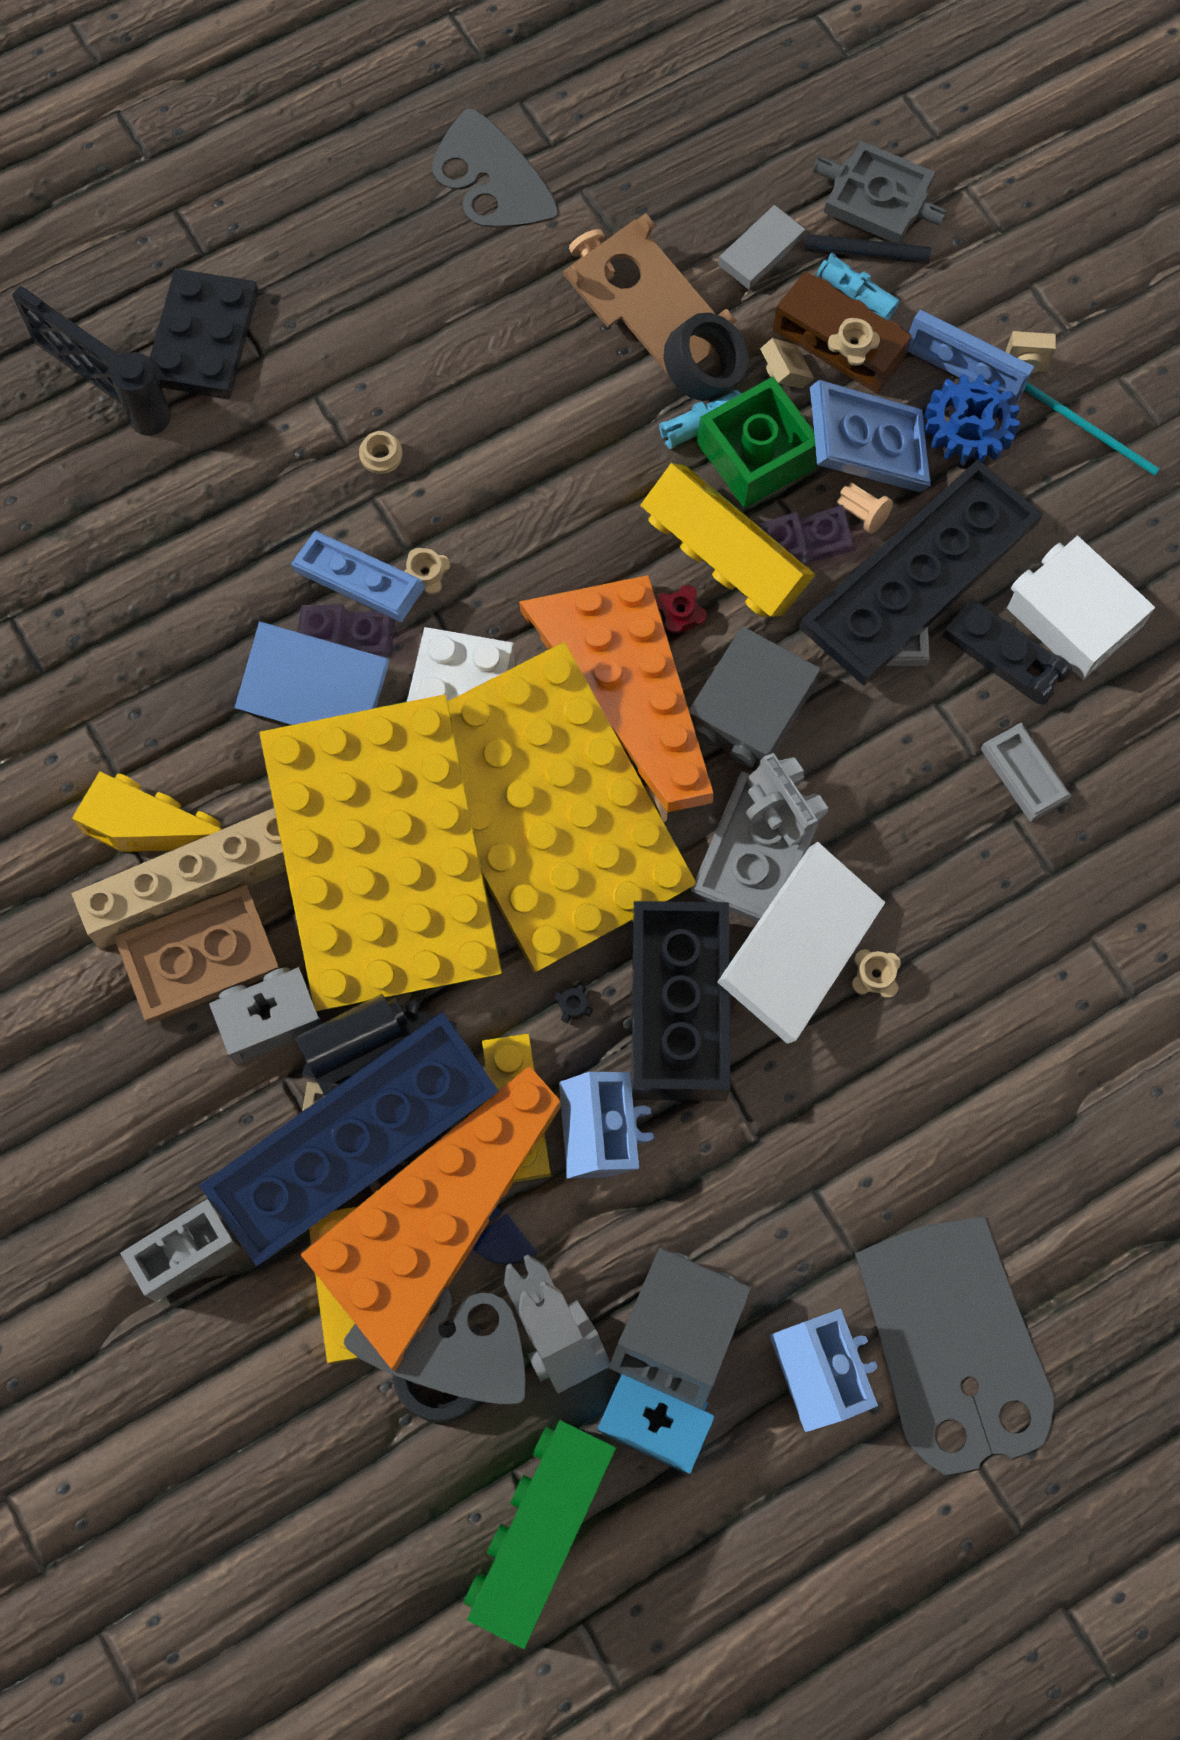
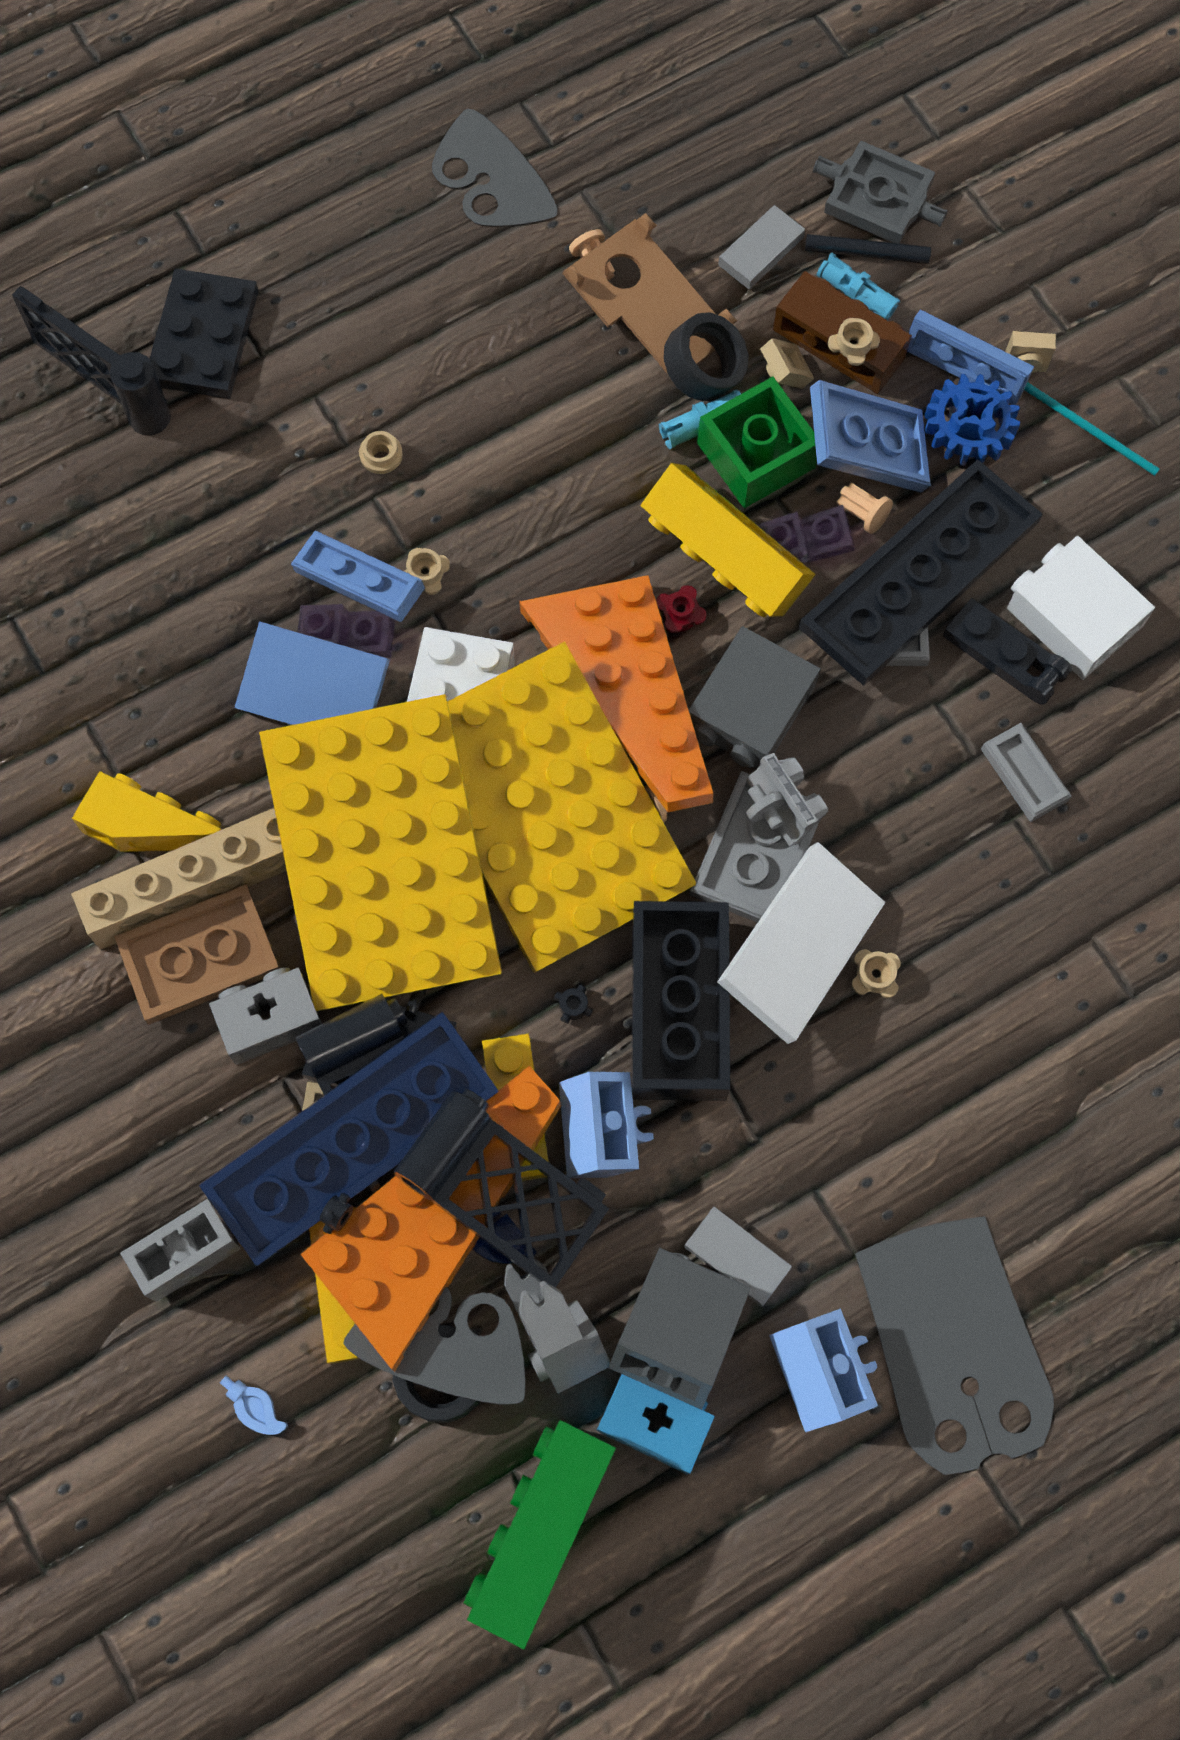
none -> light blue piece [220,1375,288,1435]
none -> black piece [320,1193,353,1234]
none -> black piece [393,1089,609,1288]
none -> light grey tile [684,1207,792,1307]

